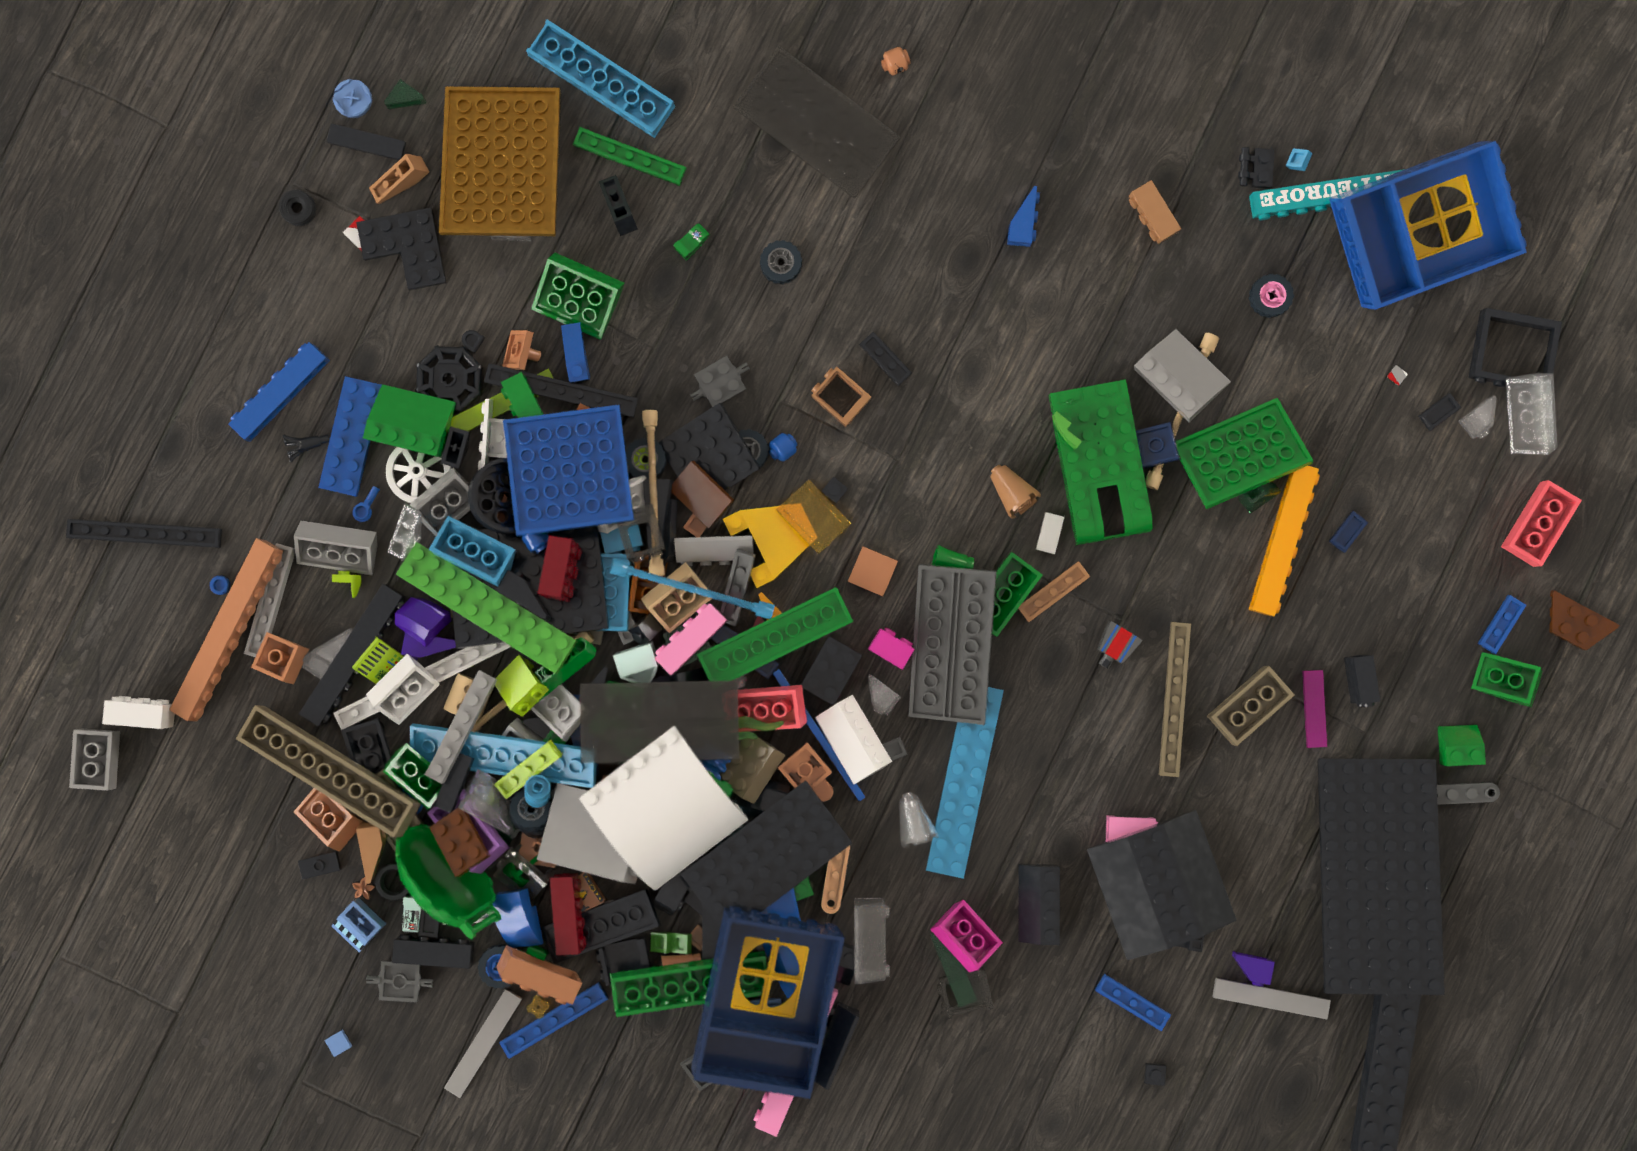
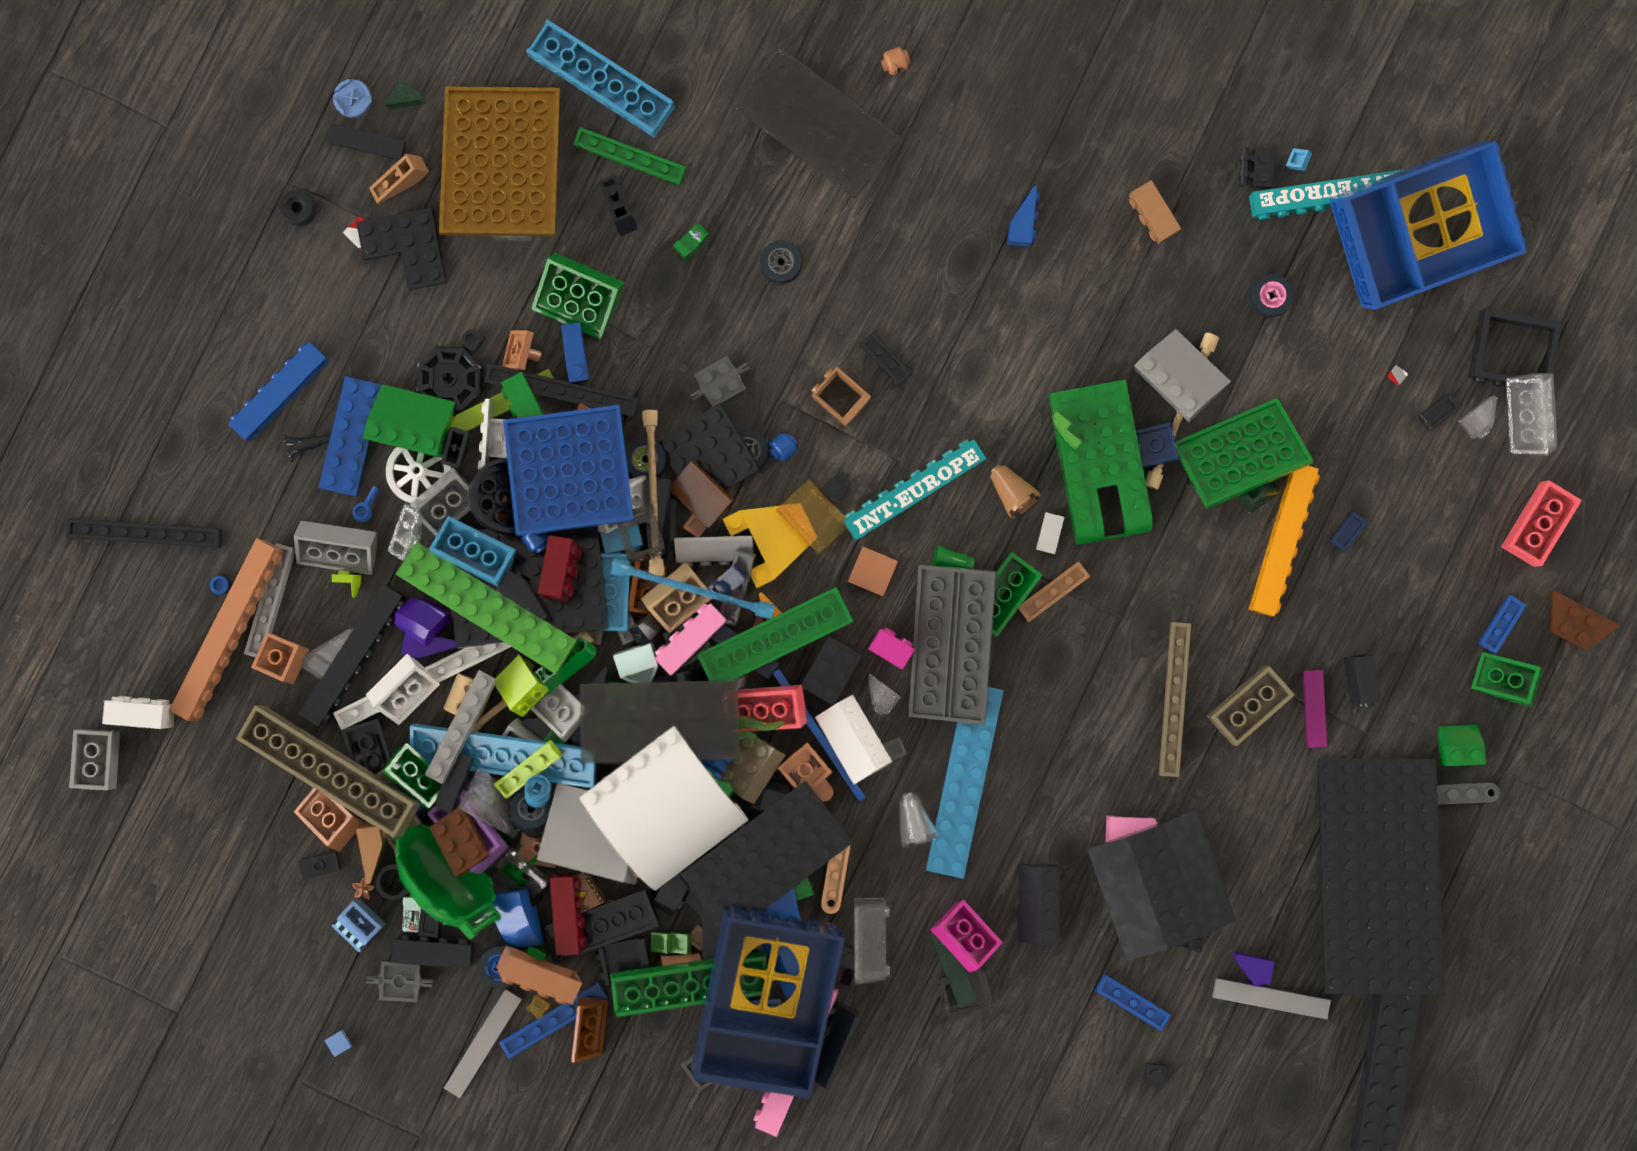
lime tile [352,637,404,684] -> none
torso [1097,621,1142,669] -> none
none -> dark orange slope [571,996,608,1063]
none -> tile [707,563,748,602]
none -> teal brick [843,439,986,541]

